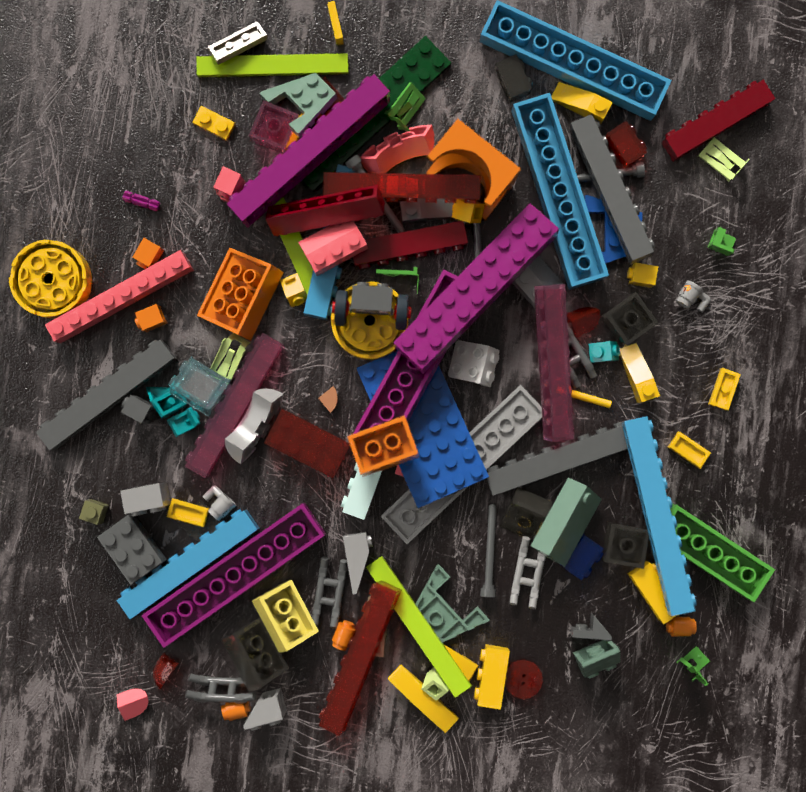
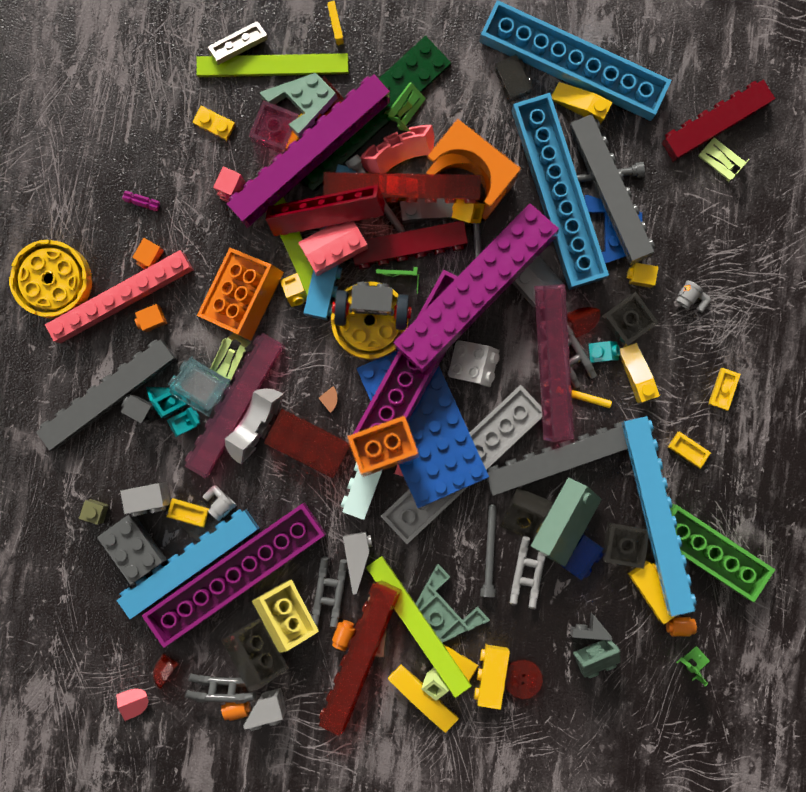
clear red brick [605,121,647,168] -> none
bright green panel [707,227,736,256] -> none

